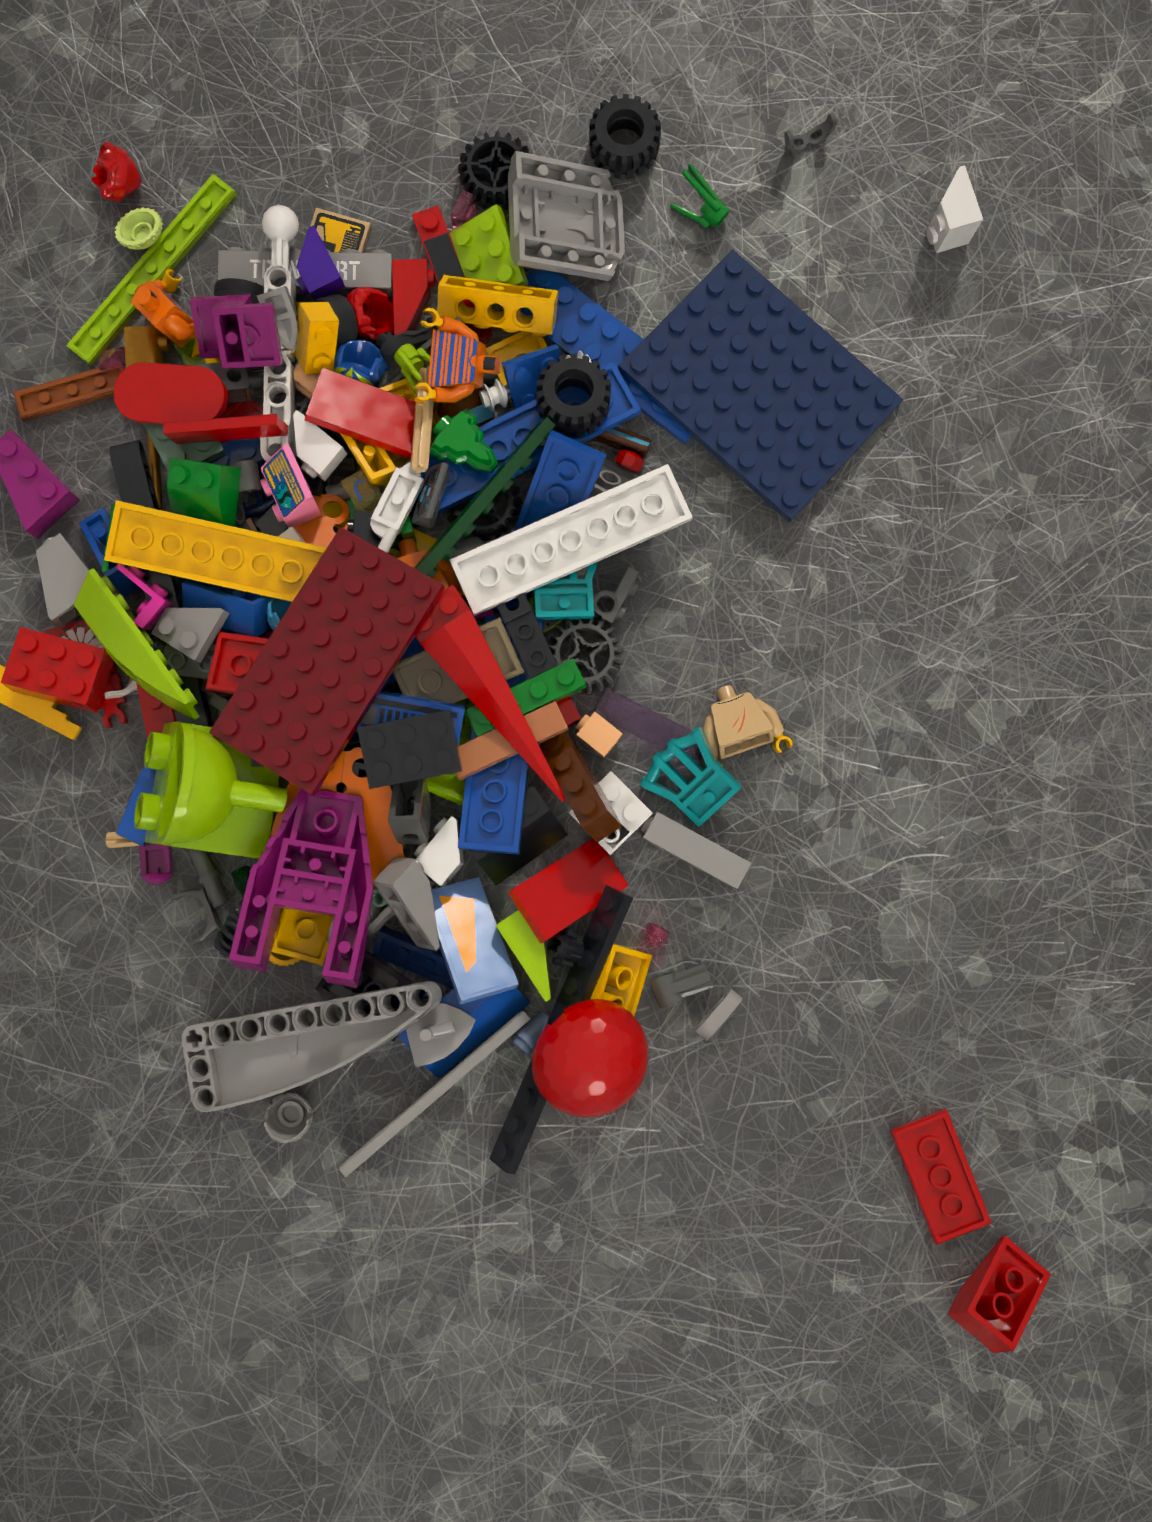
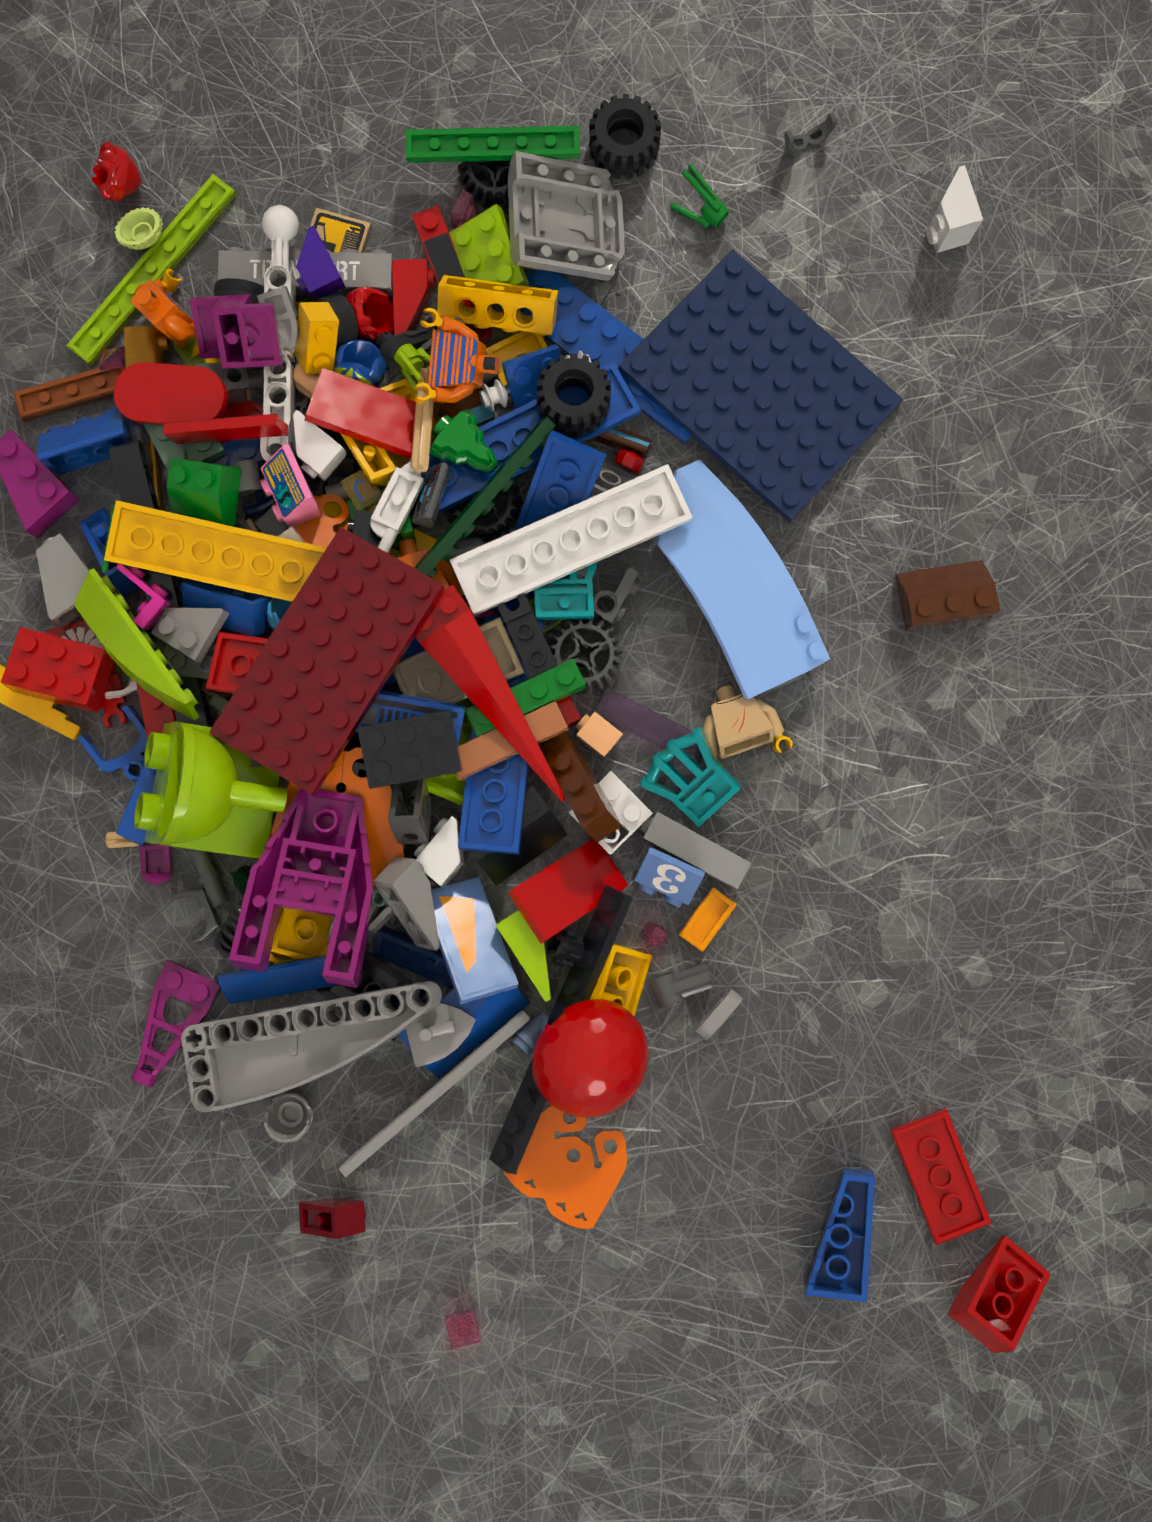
none -> blue slope [37,409,138,476]
none -> blue piece [77,705,147,782]
none -> magenta plate [131,960,221,1087]
none -> blue slope [218,955,337,1004]
none -> dark red slope [299,1198,366,1239]
none -> green plate [406,126,580,163]
none -> clear pink plate [445,1309,482,1349]
none -> orange piece [503,1106,627,1229]
none -> medium blue slope [633,847,706,908]
none -> light blue slope [654,460,830,700]
none -> light orange tile [678,887,737,952]
none -> blue wedge [805,1168,875,1302]
none -> reddish brown slope [895,560,1000,631]

